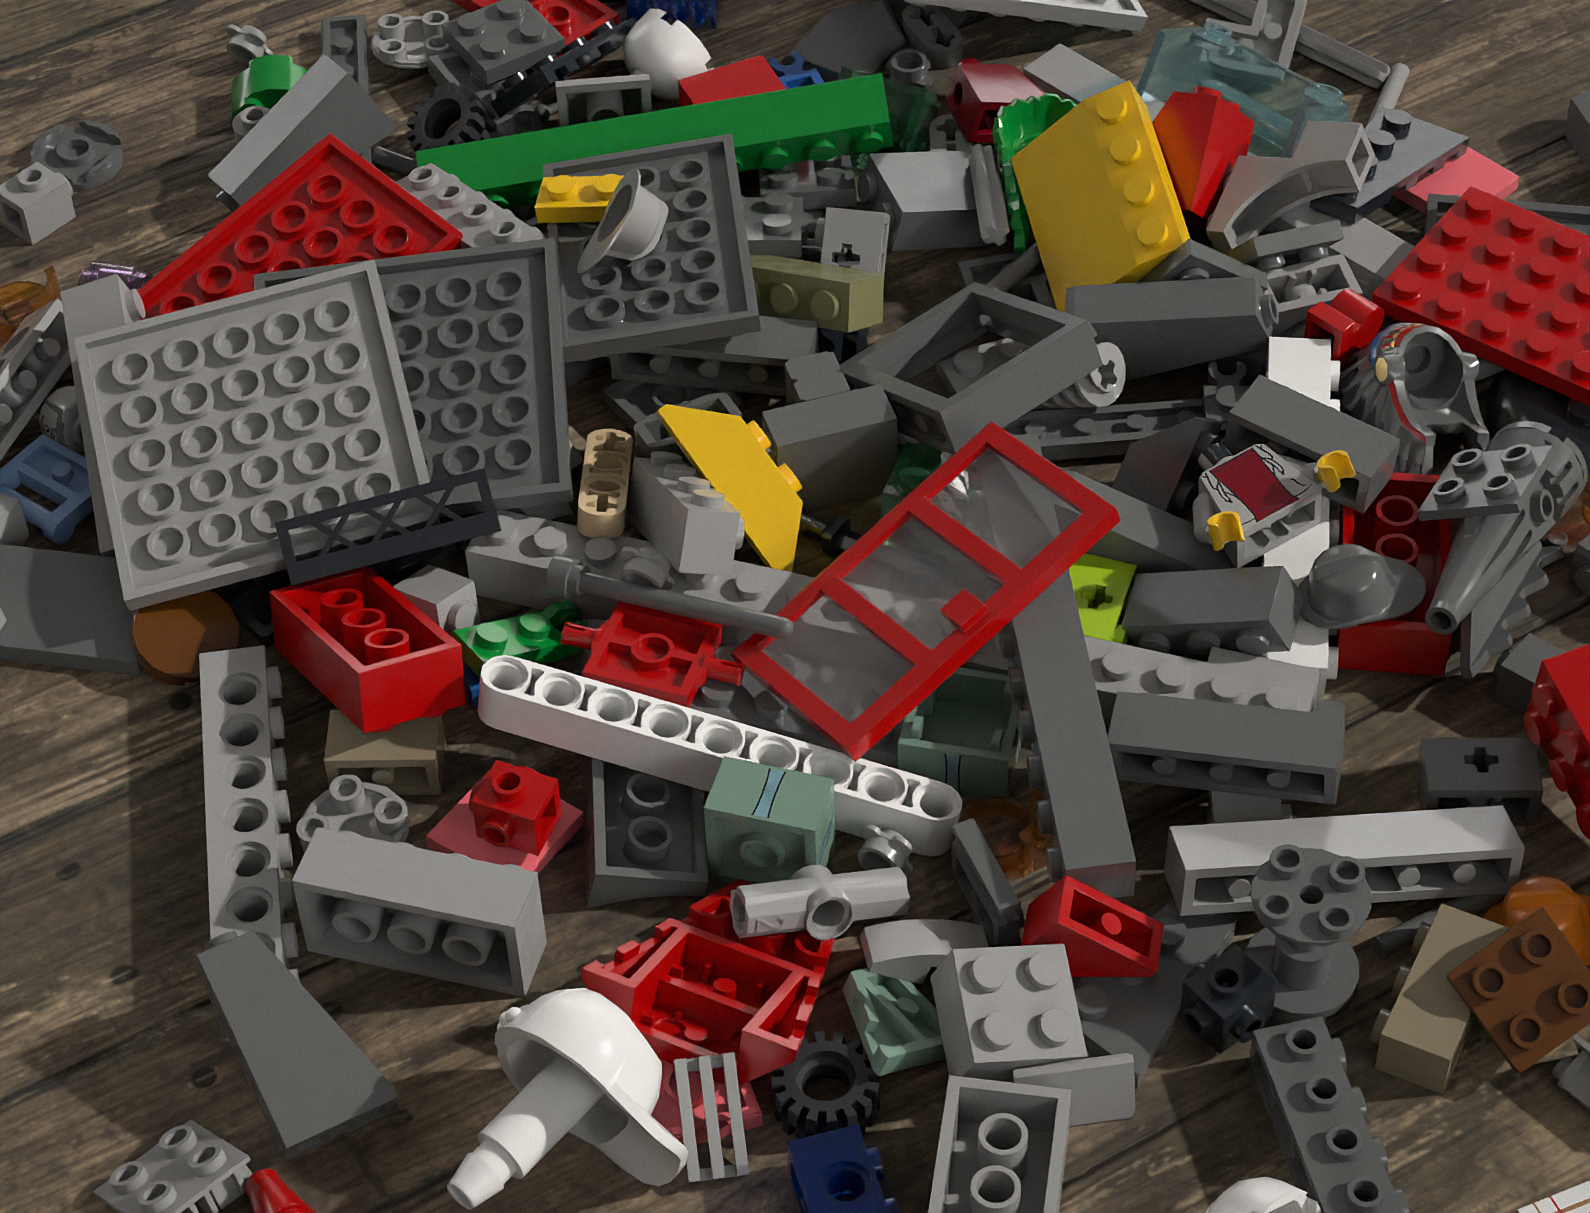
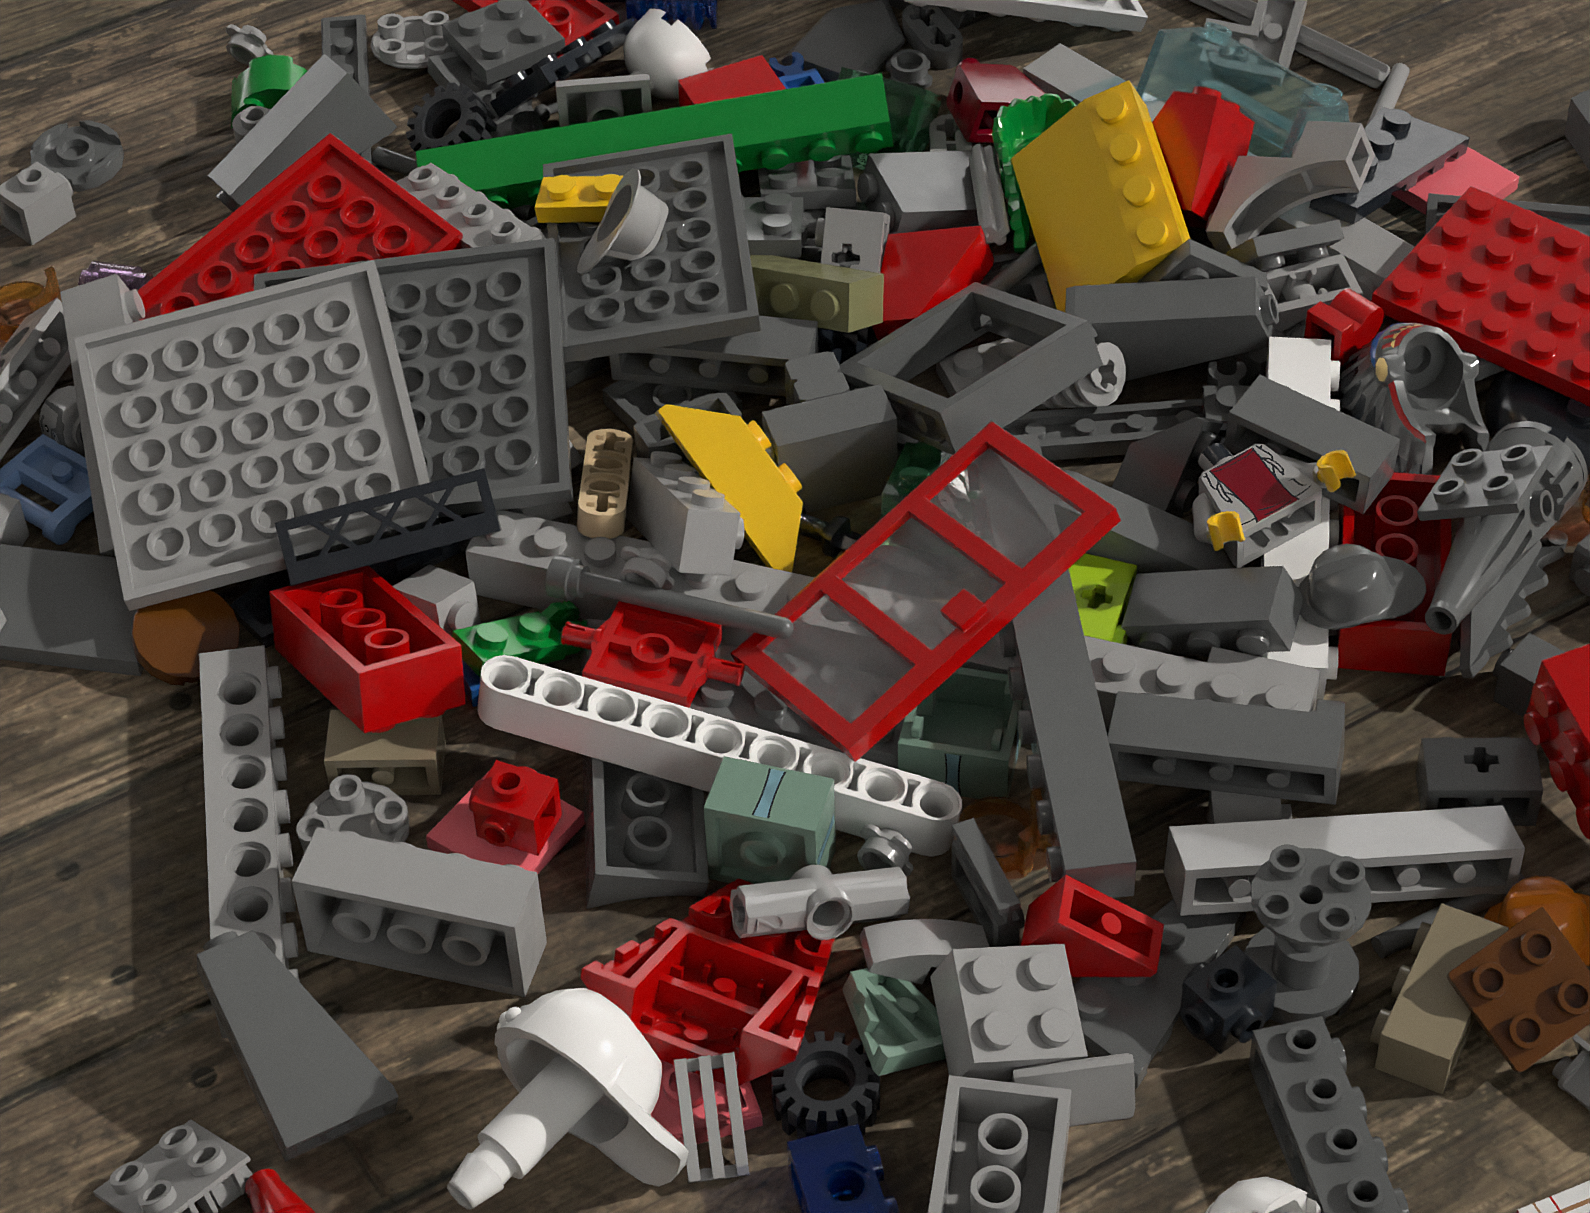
none -> red slope [872,225,994,341]

